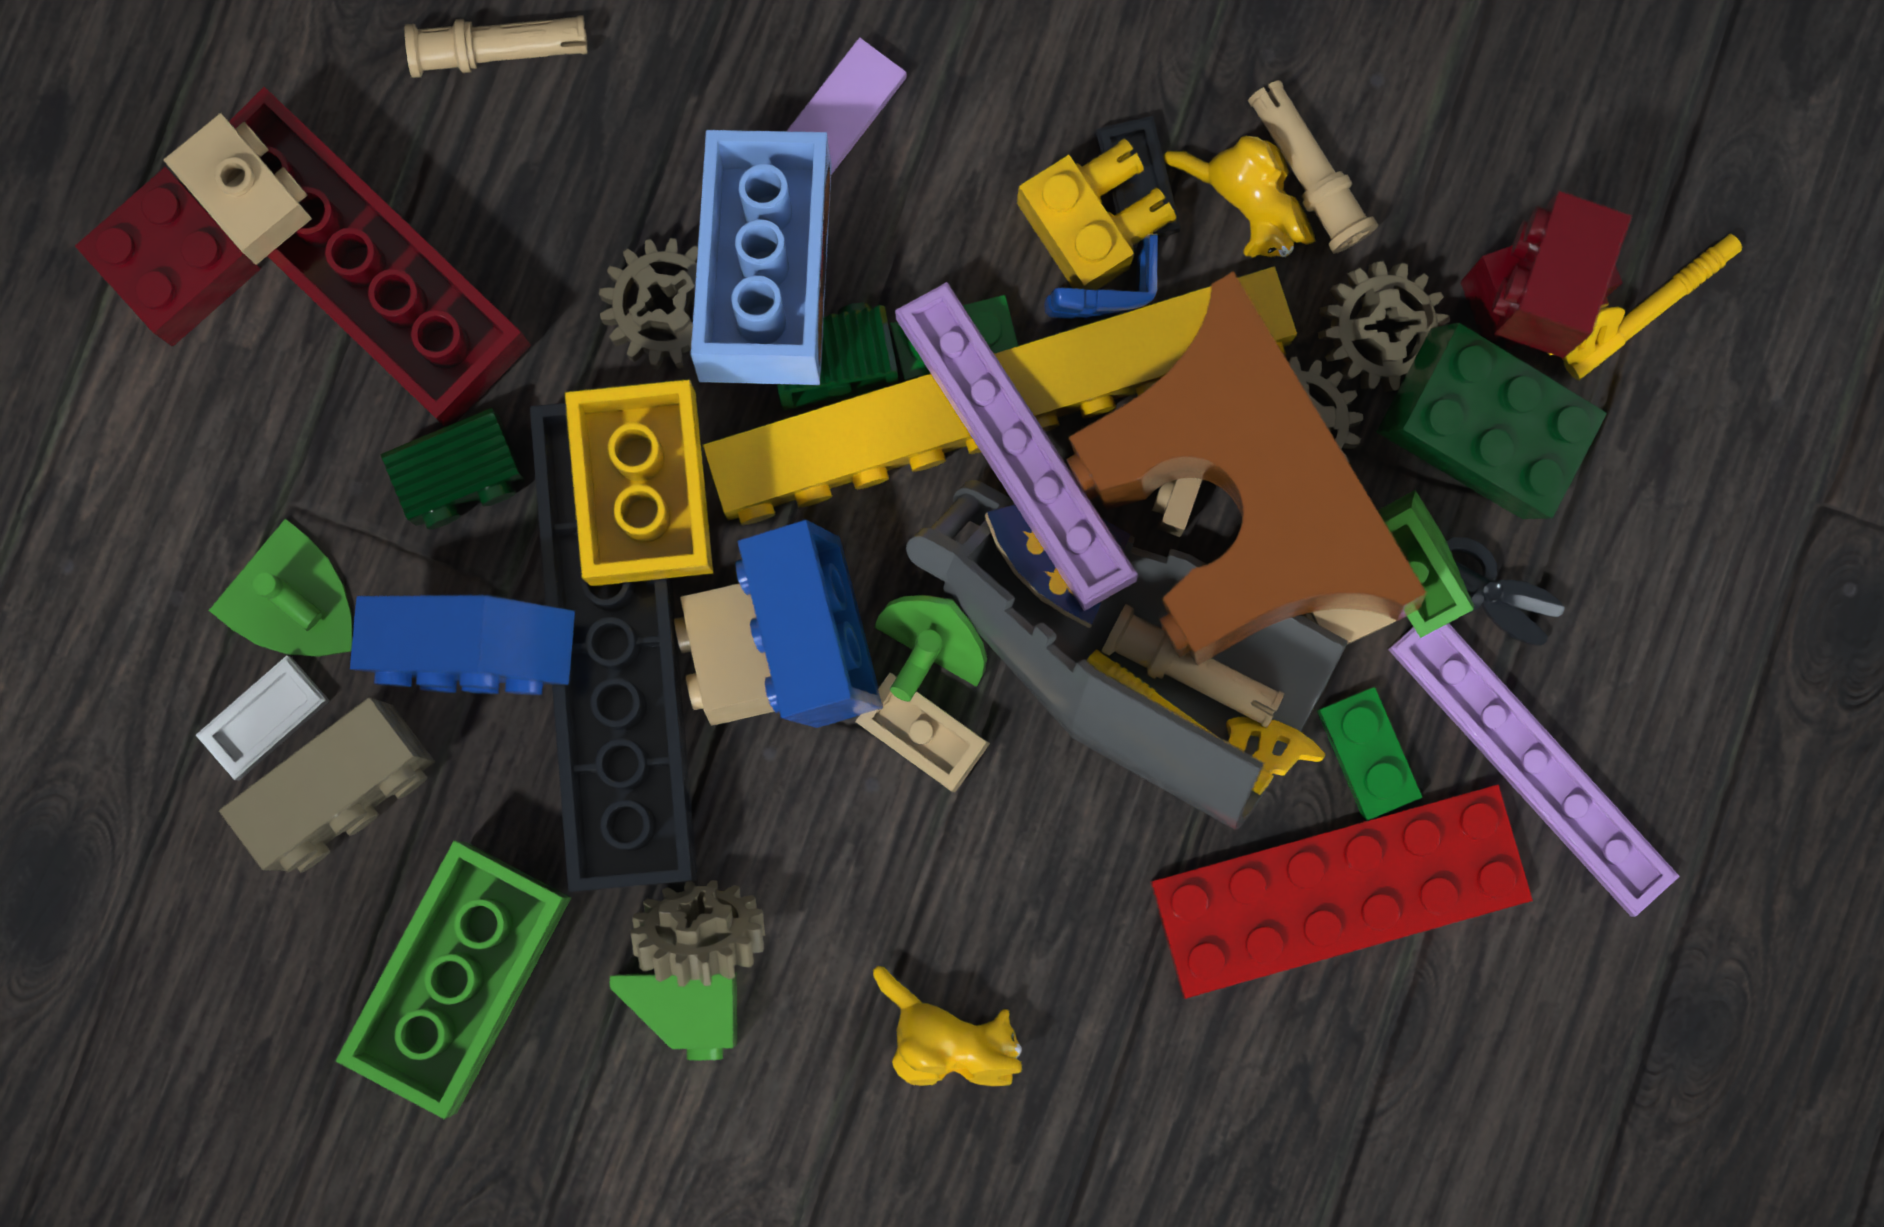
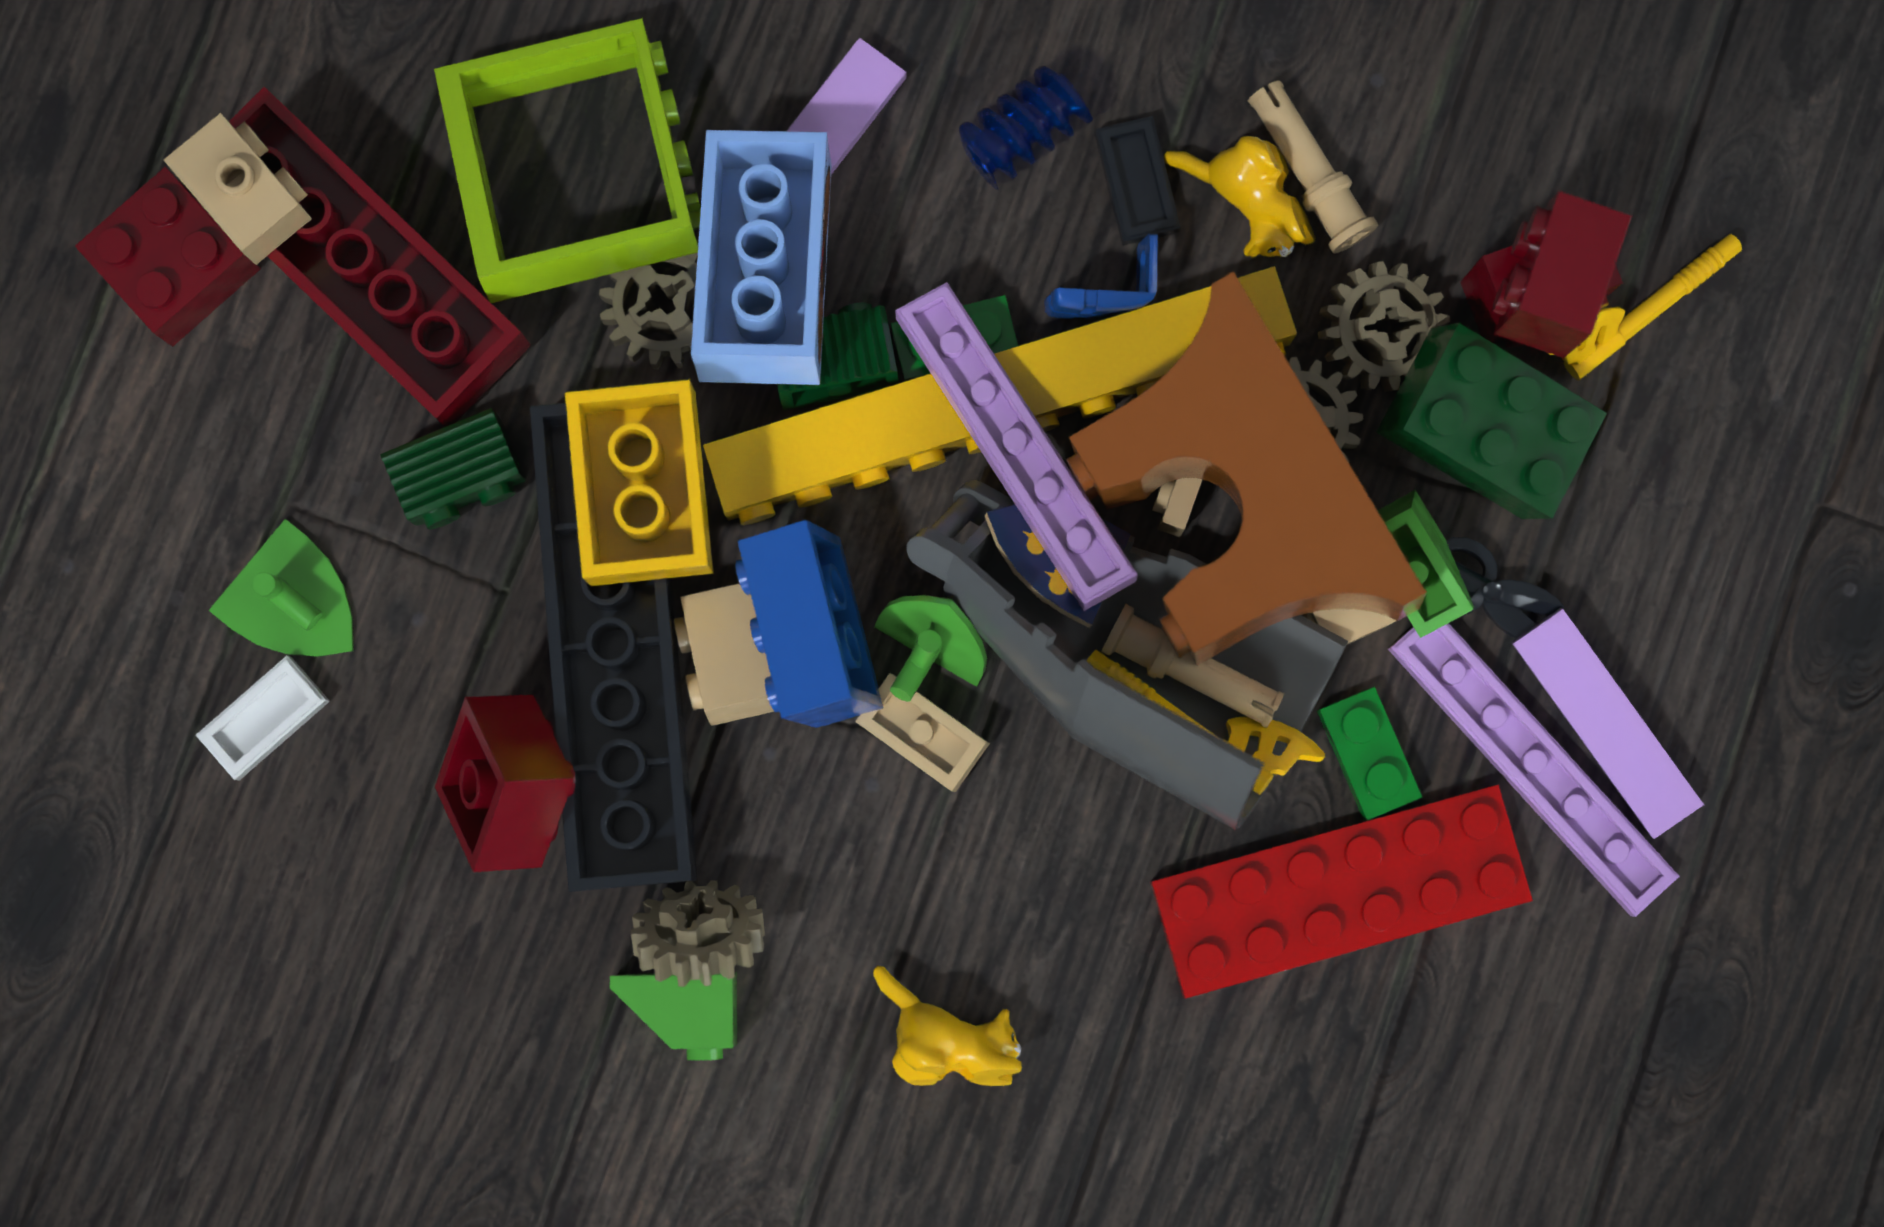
dark tan brick [219,697,435,873] -> none
bright green brick [336,841,572,1119] -> none
blue brick [350,596,575,695] -> none
tan pin [405,15,588,78] -> none
yellow brick [1017,139,1176,290] -> none
none -> lime window [434,18,701,303]
none -> dark red brick [435,695,575,872]
none -> clear blue piece [958,66,1093,190]
none -> lavender tile [1511,608,1704,839]

